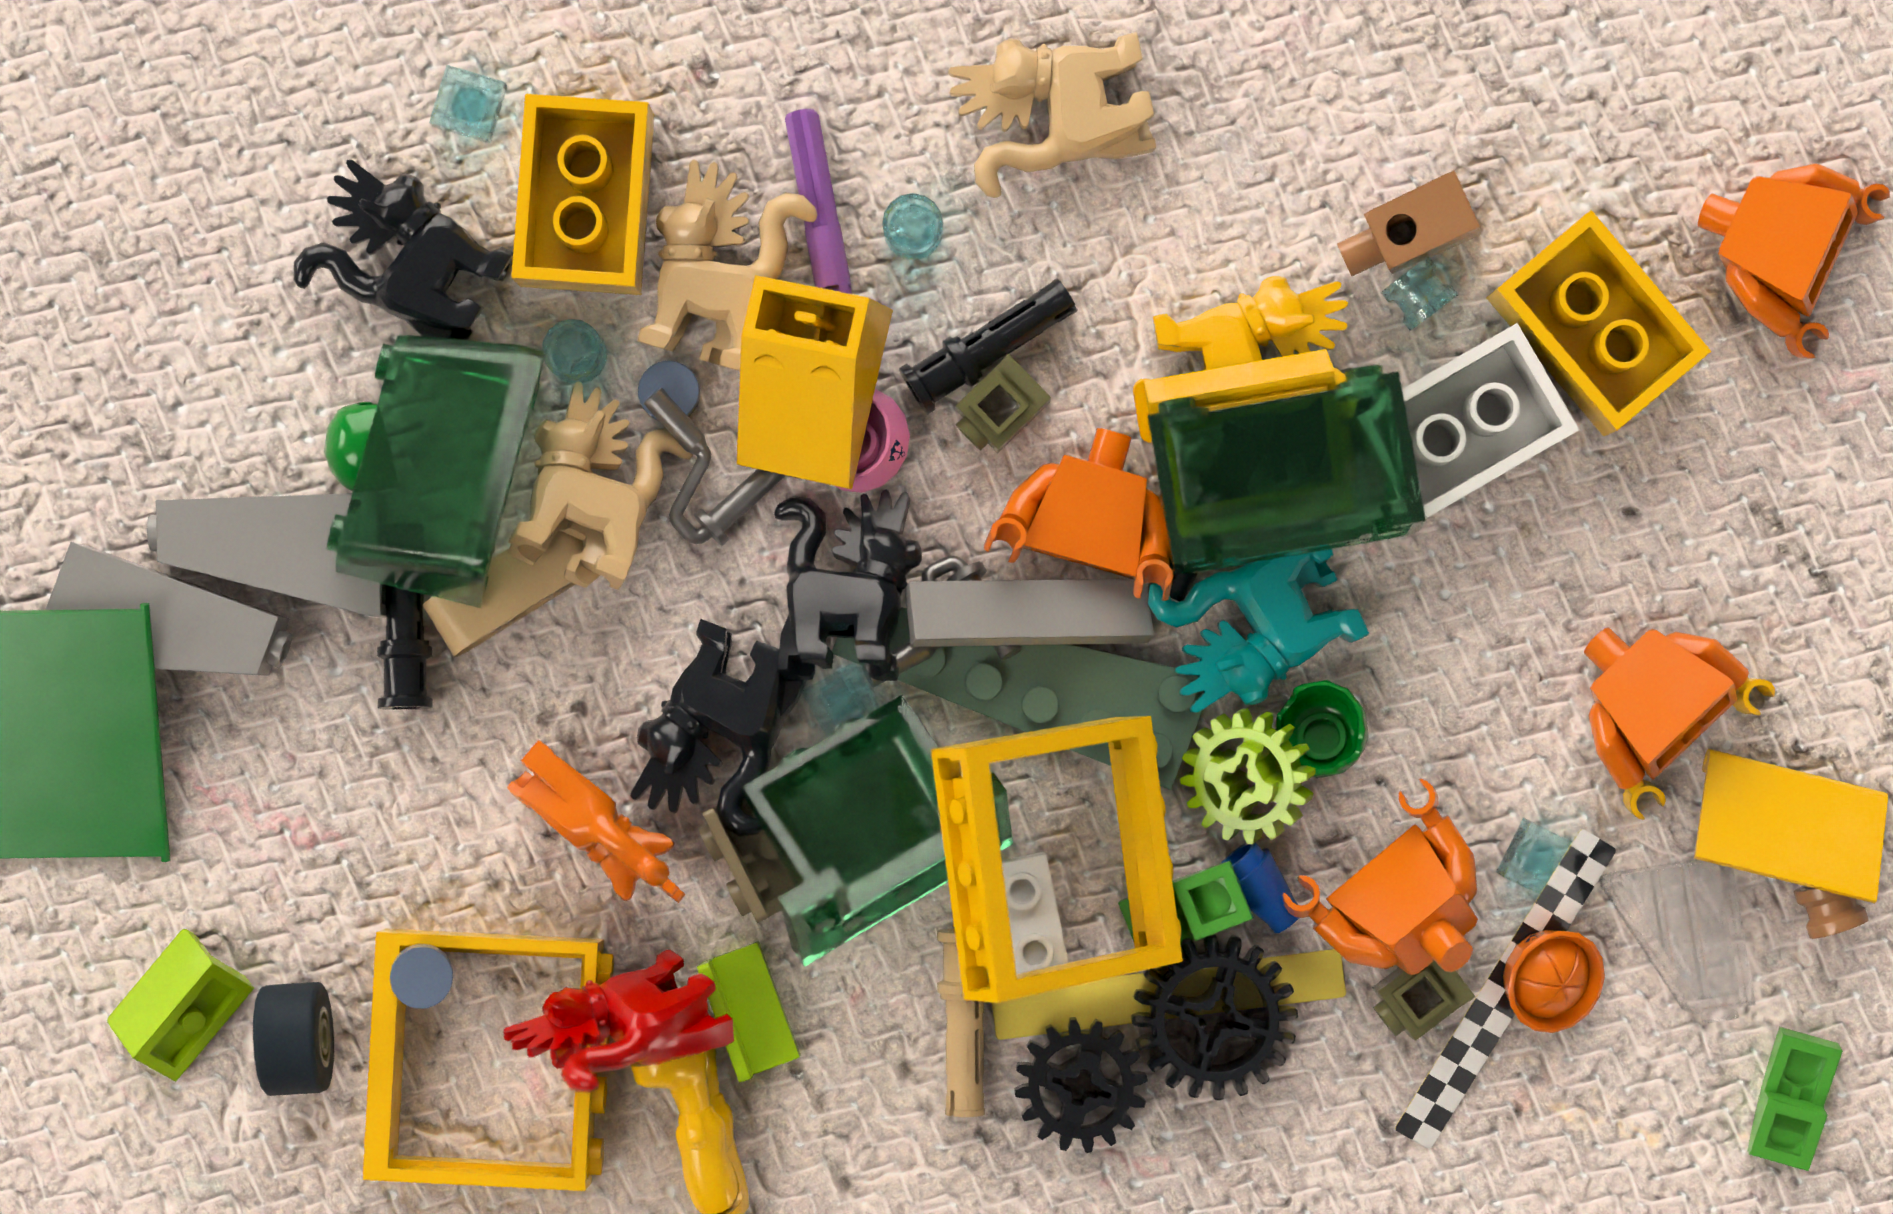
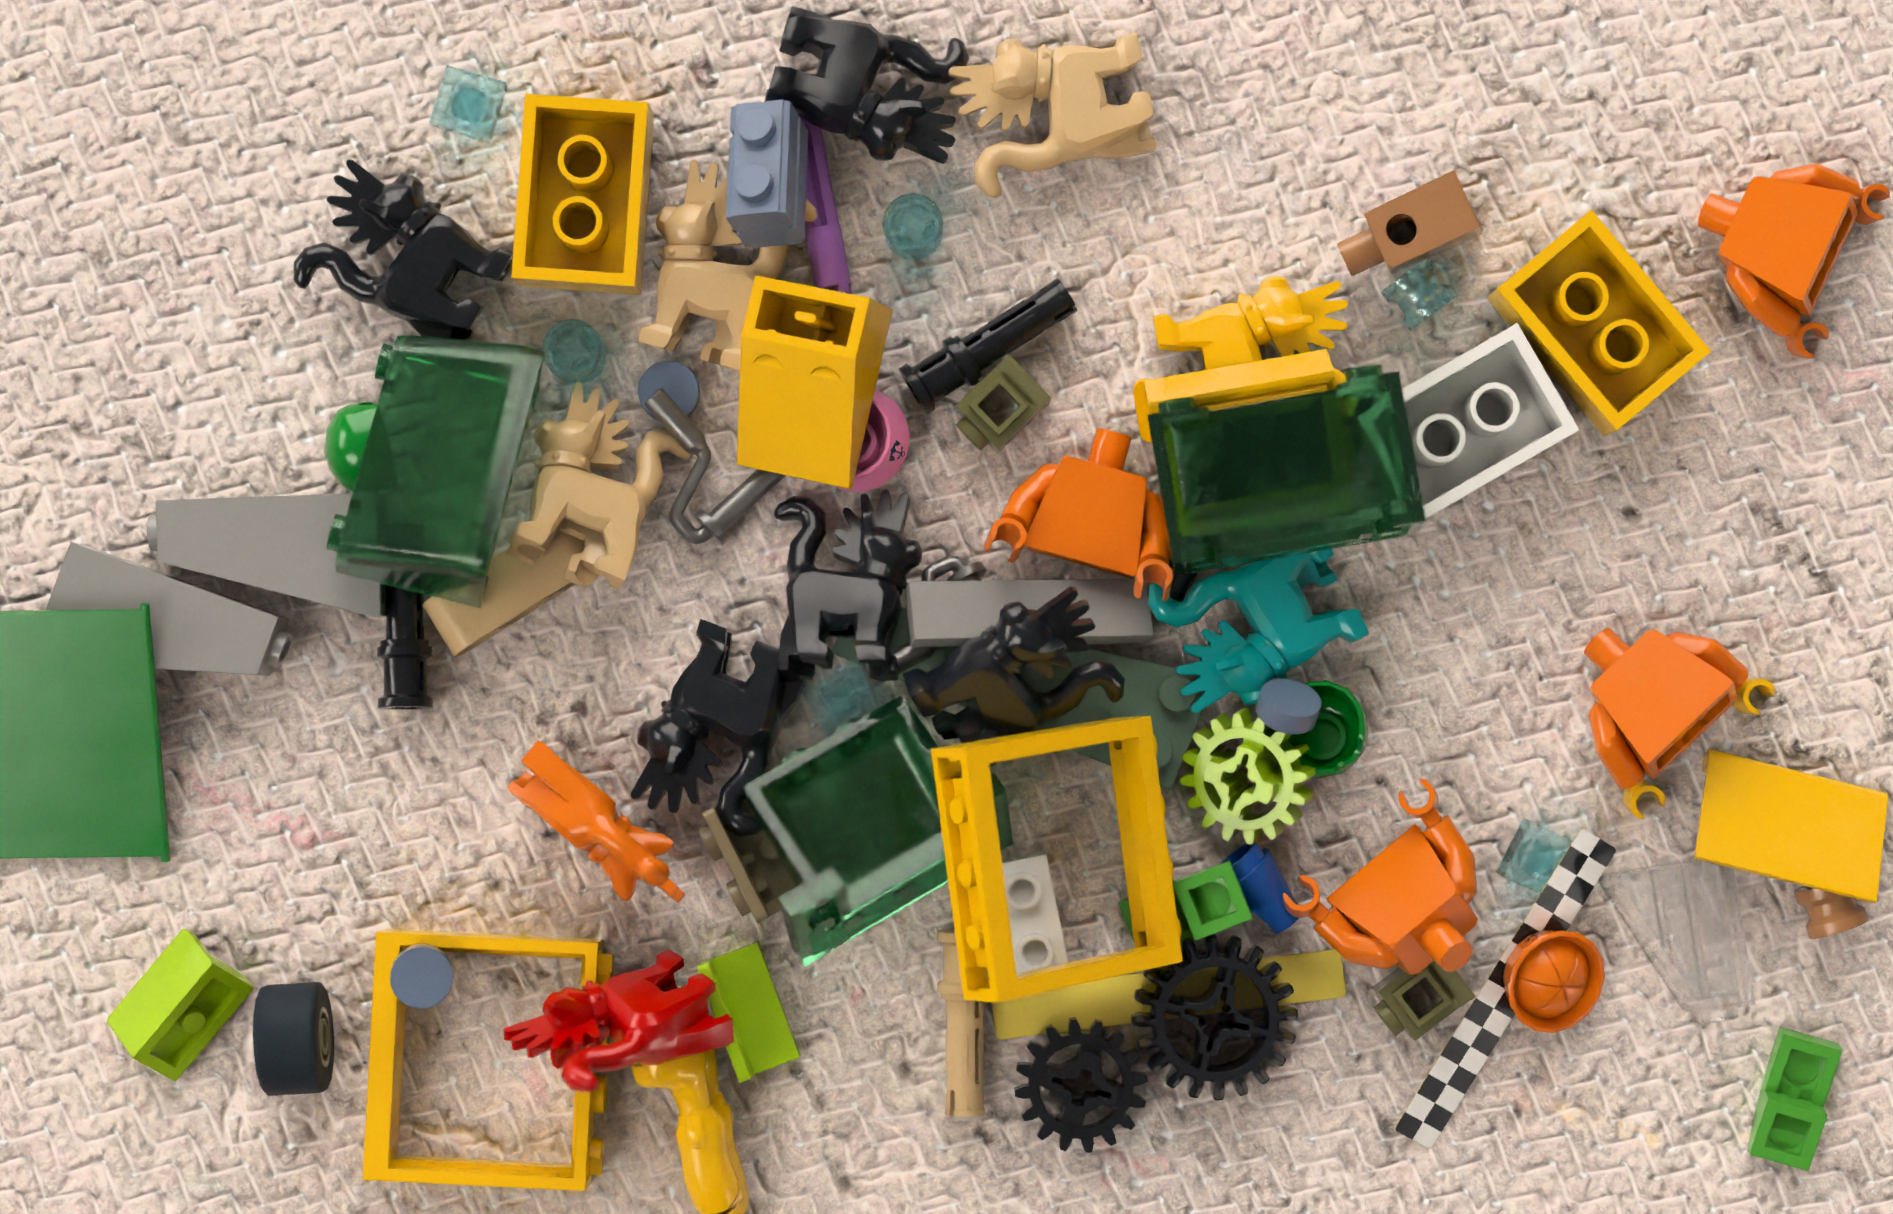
none -> sand blue brick [726,99,808,248]
none -> black animal [764,6,969,164]
none -> black animal [902,586,1125,777]
none -> sand blue tile [1256,678,1322,734]

